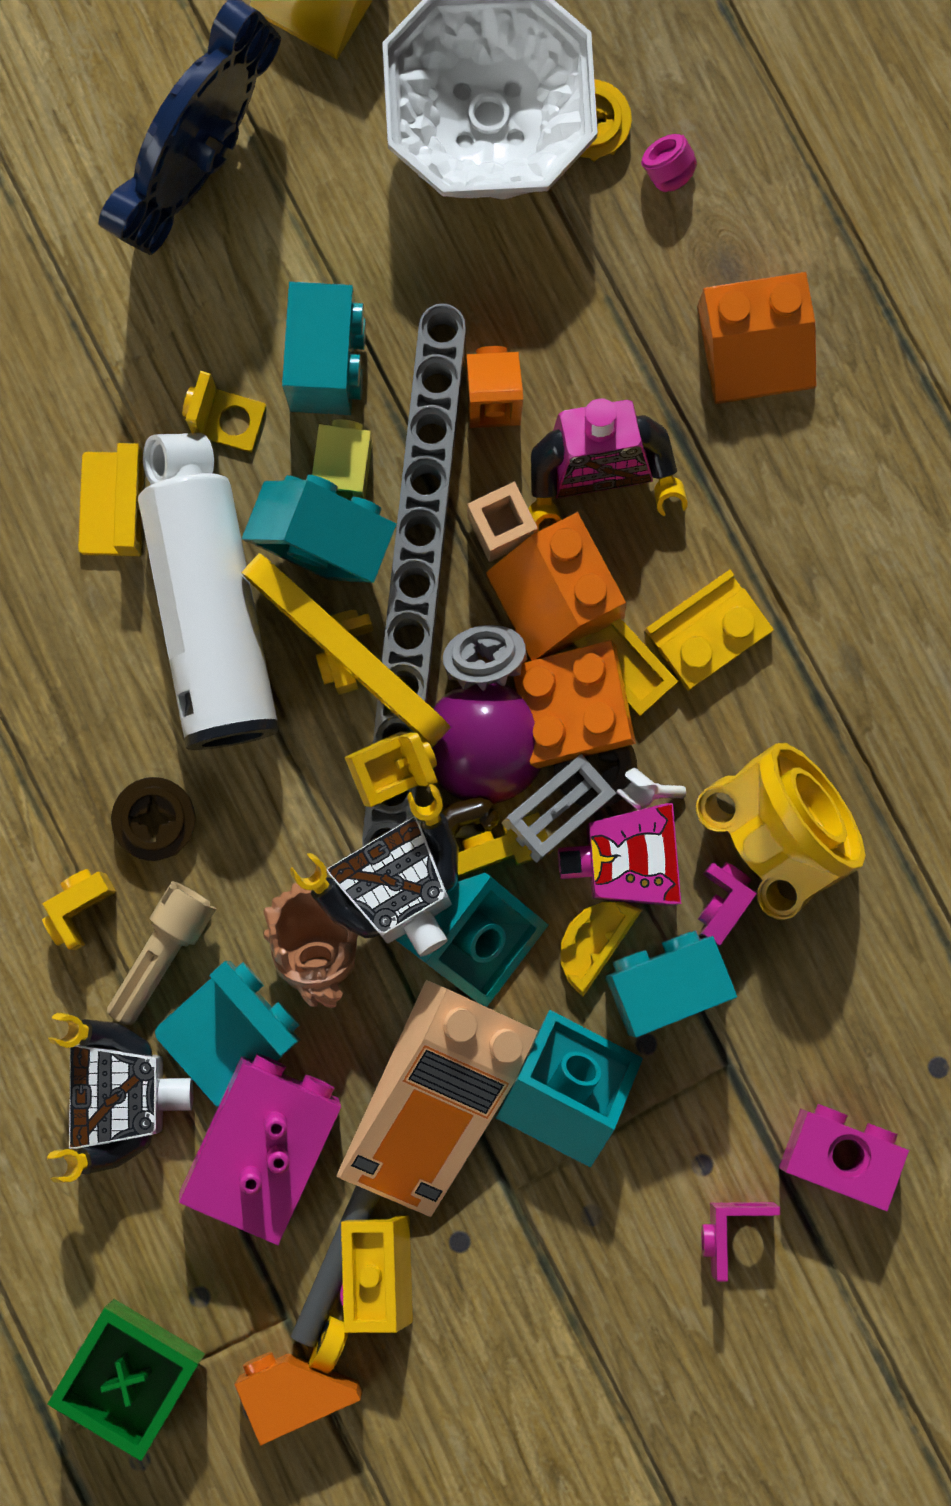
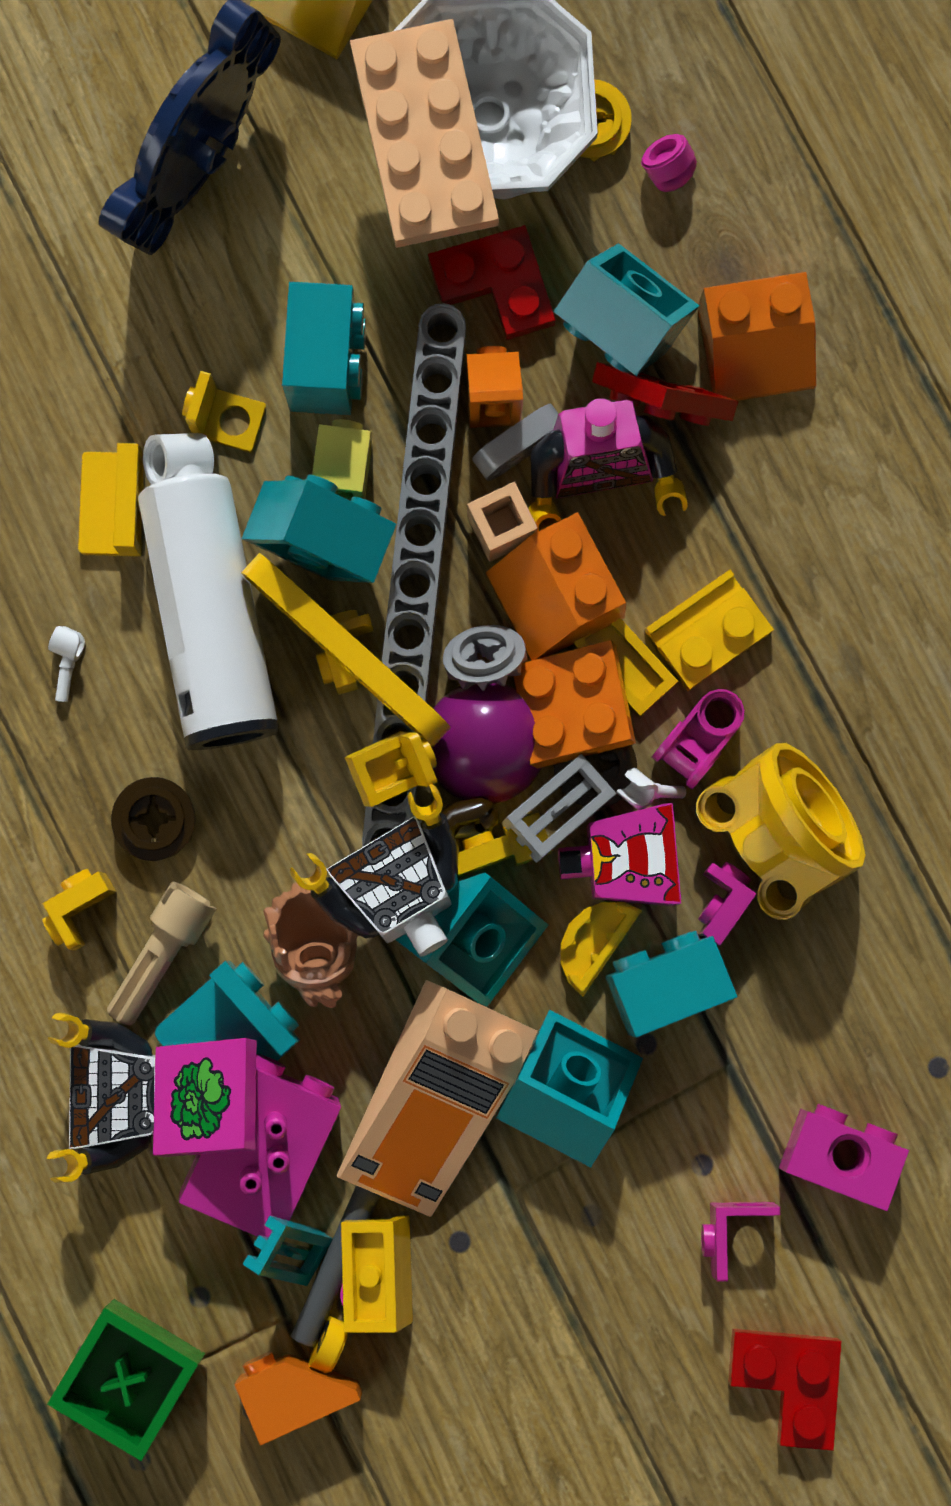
none -> white hand [48,626,85,702]
none -> dark pink tile [153,1038,257,1157]
none -> teal tile [243,1216,333,1286]
none -> light nougat plate [350,19,499,248]
none -> red plate [428,225,556,340]
none -> light grey beam [472,403,558,481]
none -> teal brick [553,243,700,376]
none -> red plate [592,362,739,426]
none -> dark pink piece [651,689,745,790]
none -> red plate [728,1329,842,1451]

